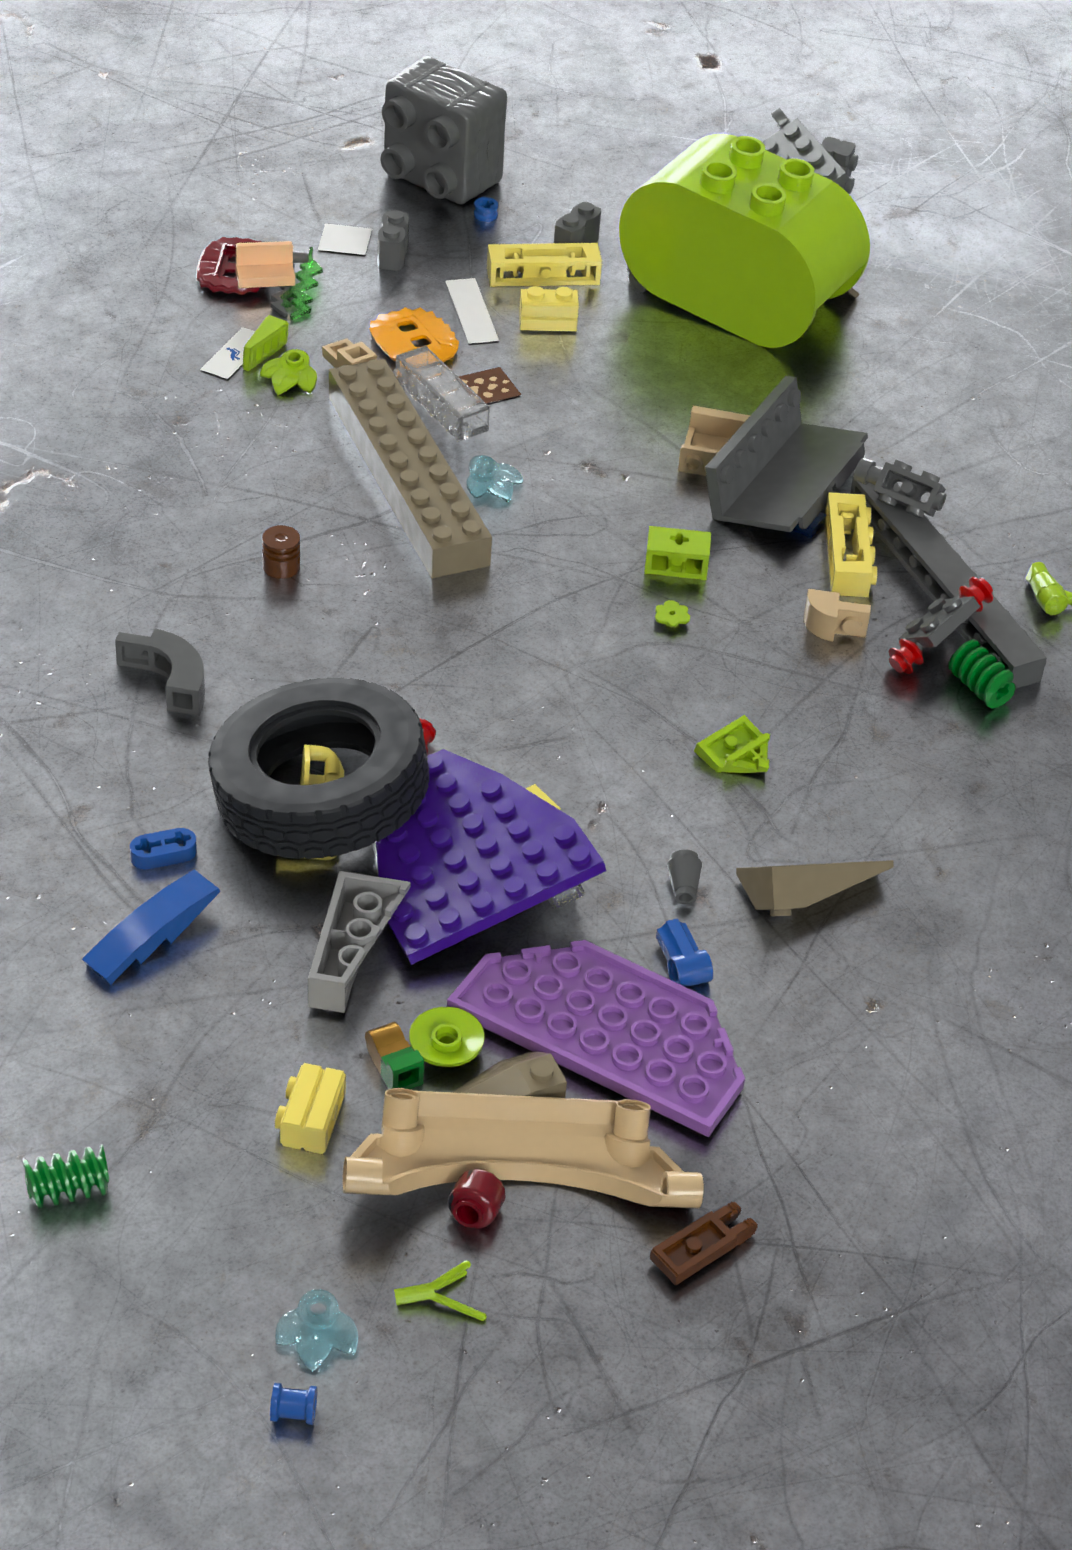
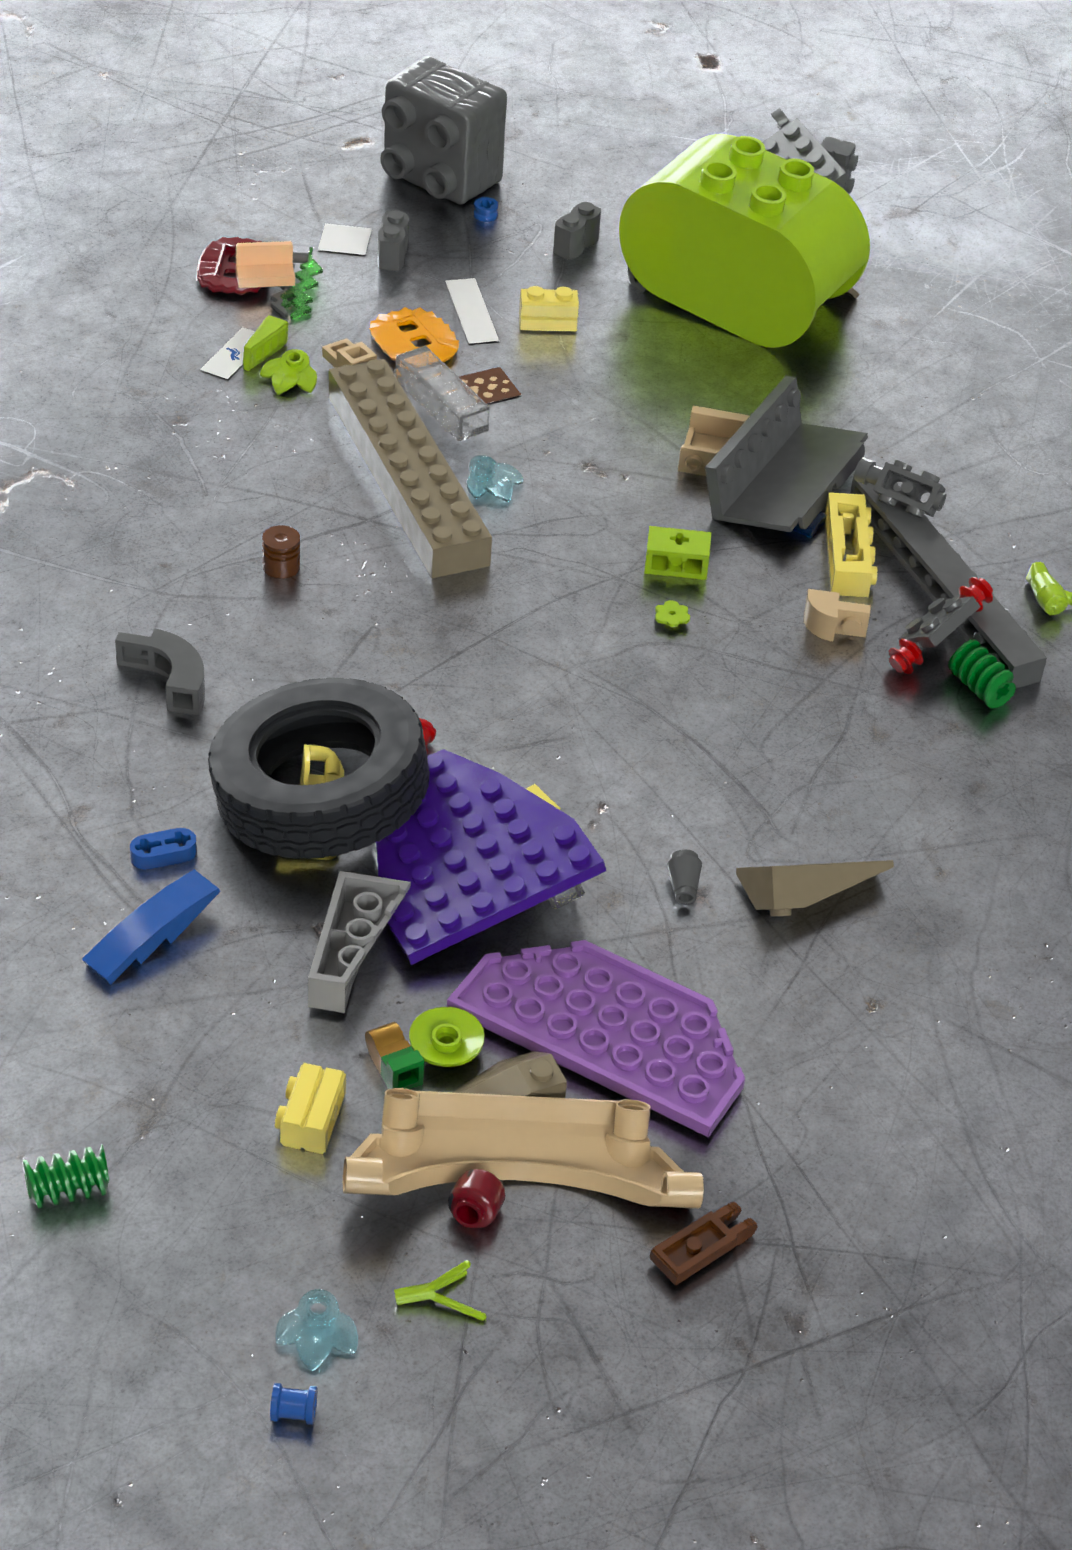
light yellow brick [487,243,602,287] -> none
blue piece [656,919,713,987] -> none
lime slope [694,715,770,773] -> none

